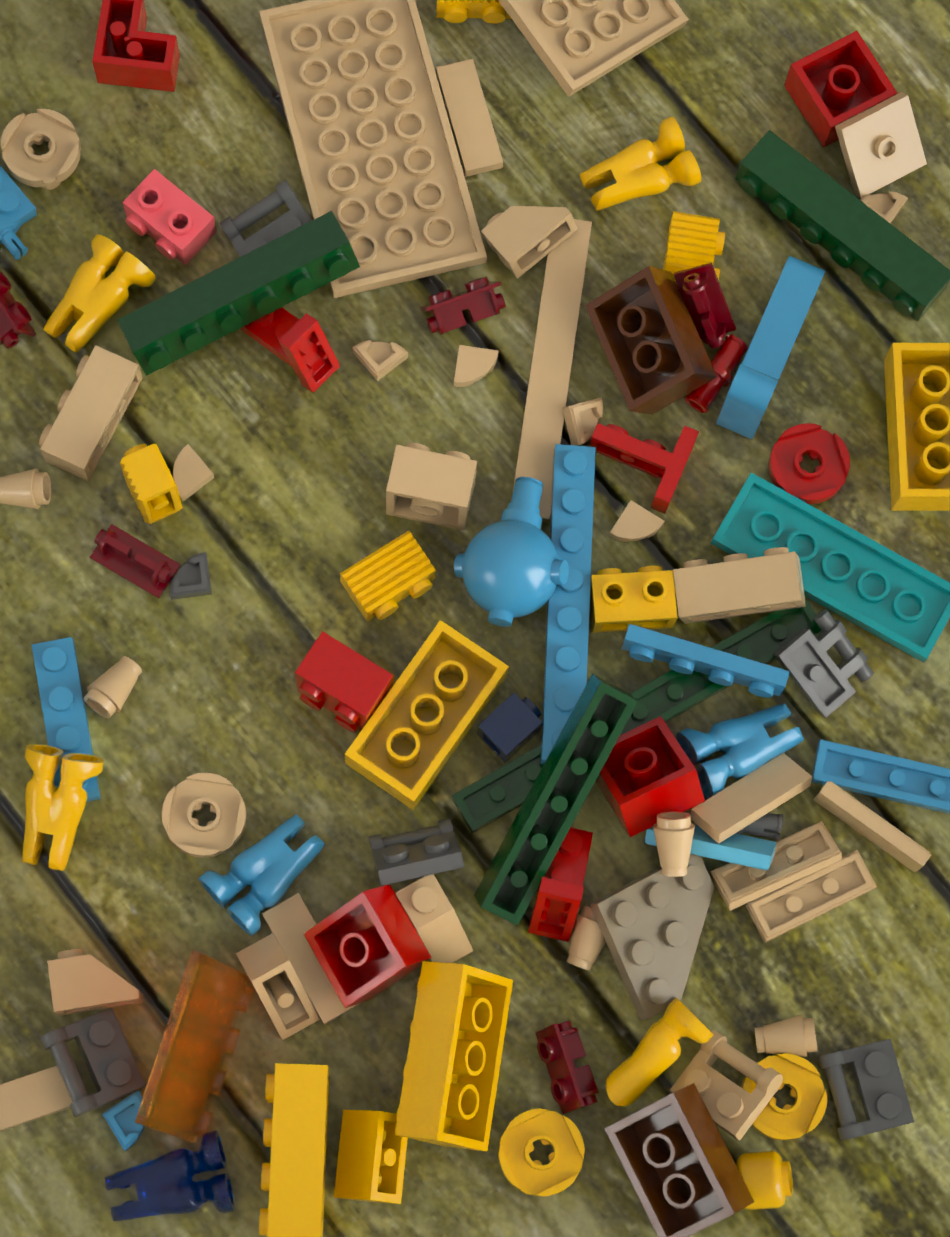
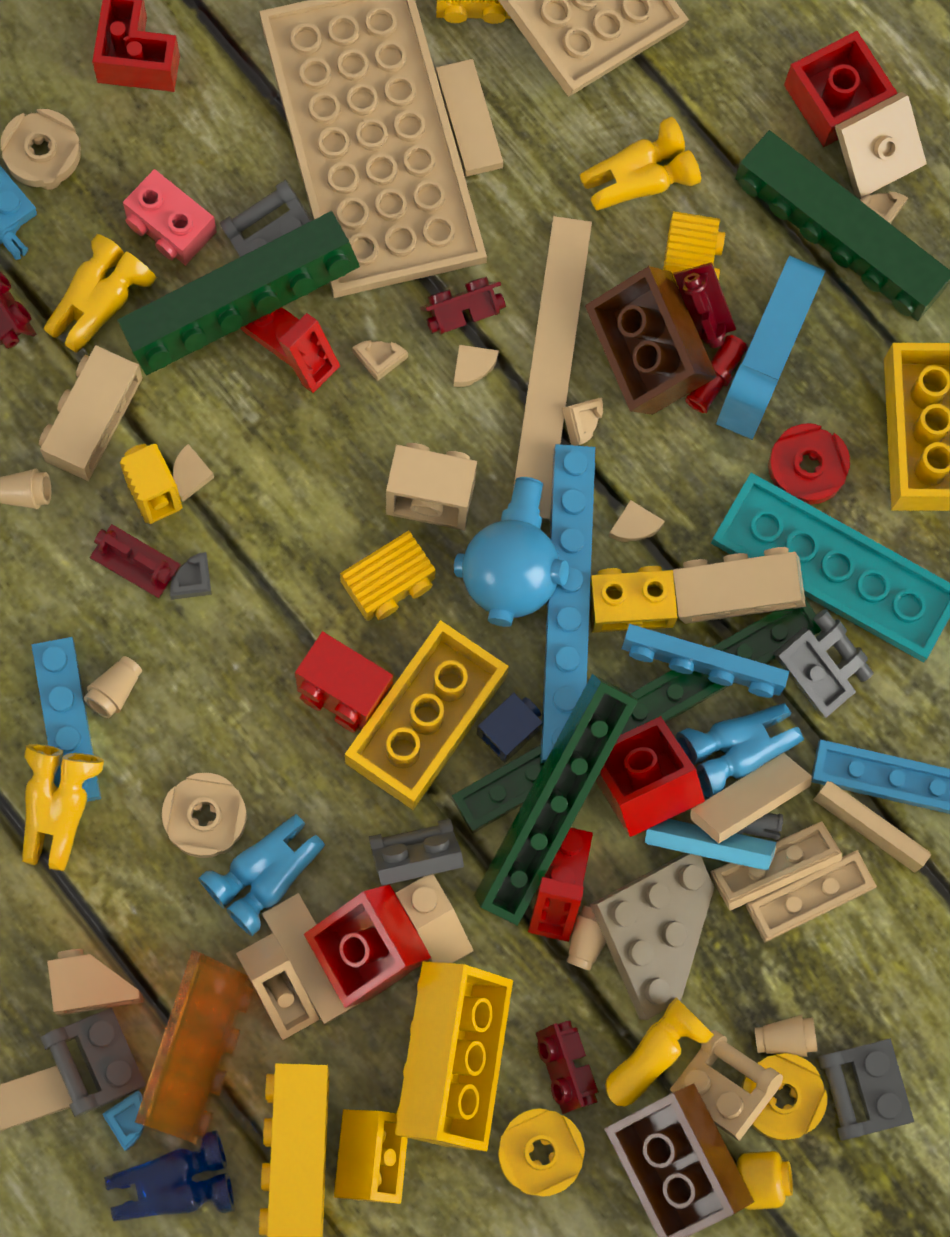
tan slope [481,206,578,279] -> none
red bracket [589,423,699,514] -> none
tan cone [653,812,695,877] -> none

